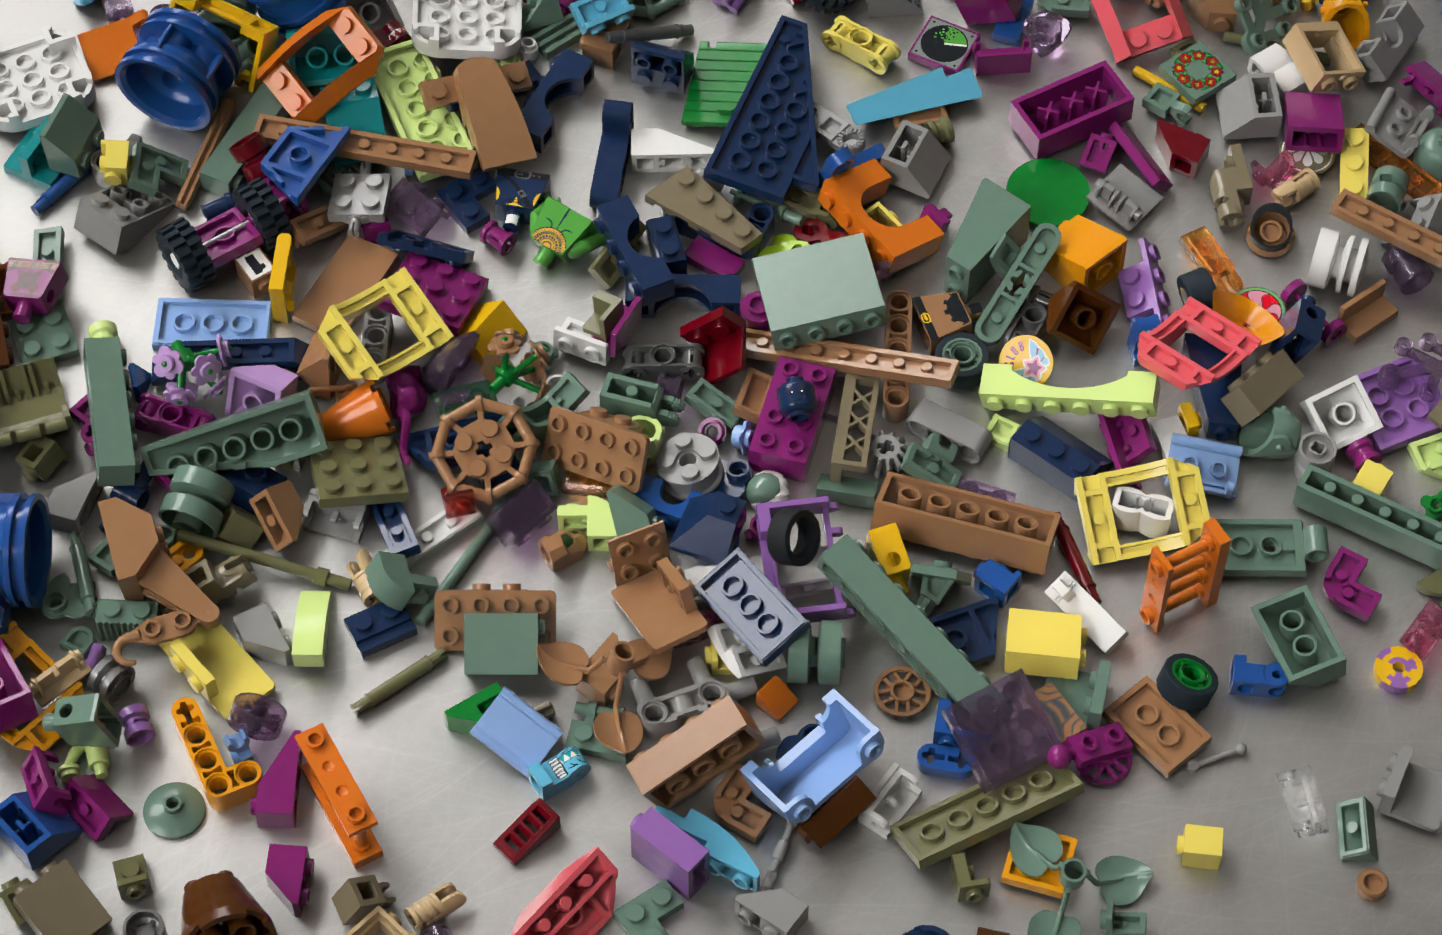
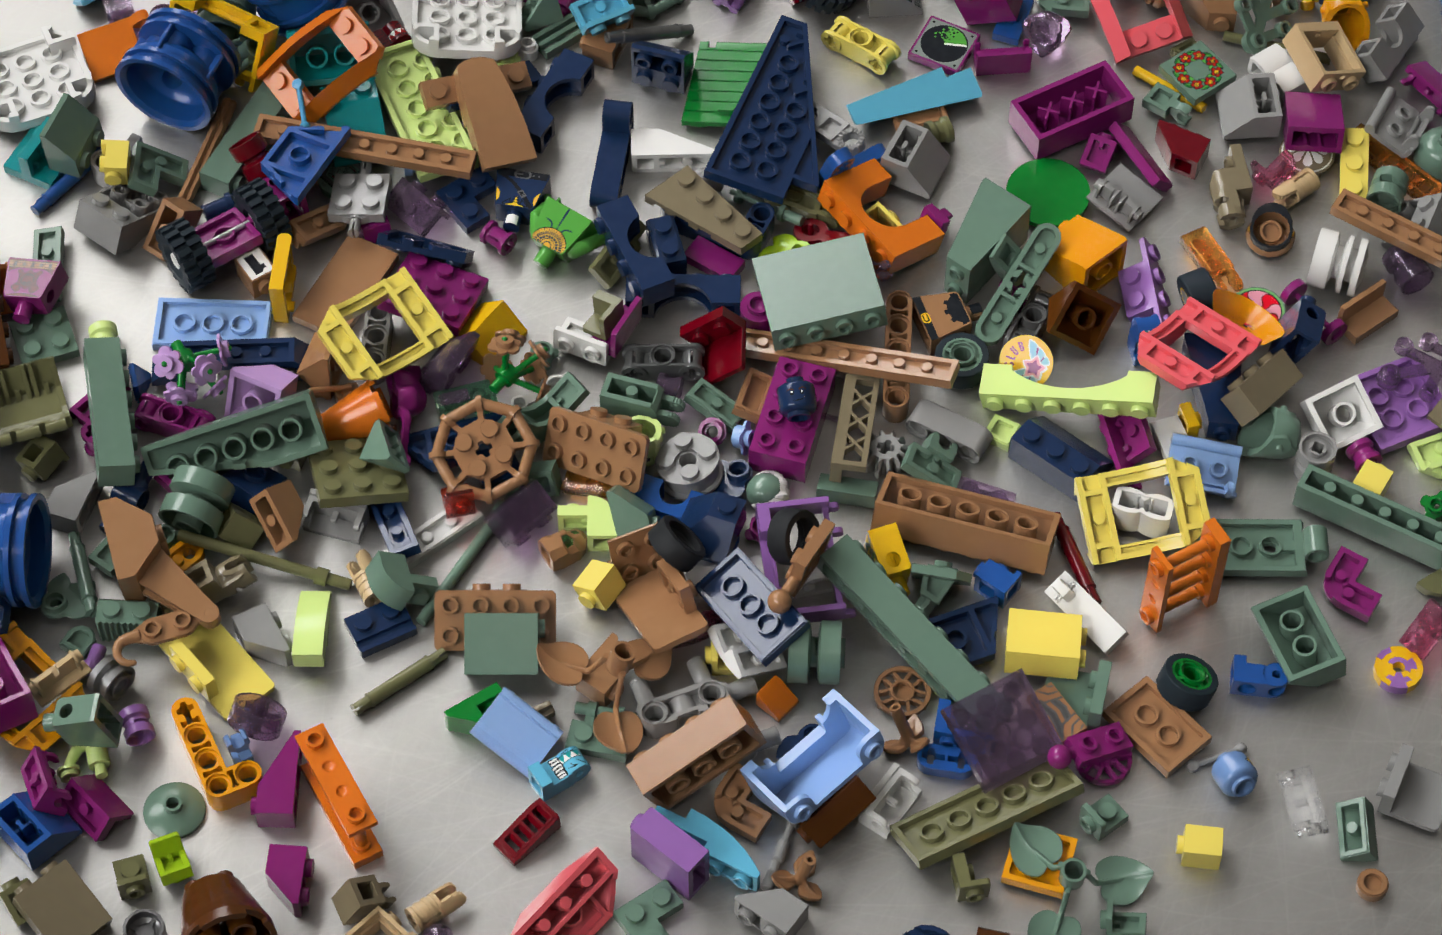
none -> medium nougat slope [142,197,203,261]
none -> lime bracket [148,831,194,886]
none -> dark azure hinge [292,78,311,128]
none -> sand green slope [359,419,410,473]
none -> light yellow brick [572,559,626,611]
none -> black tyre [648,515,706,573]
none -> medium nougat plate [767,518,835,614]
none -> medium nougat plant [771,850,822,902]
none -> medium nougat plant [883,703,930,754]
none -> sand green bracket [1079,793,1129,841]
none -> medium blue head [1211,751,1258,797]

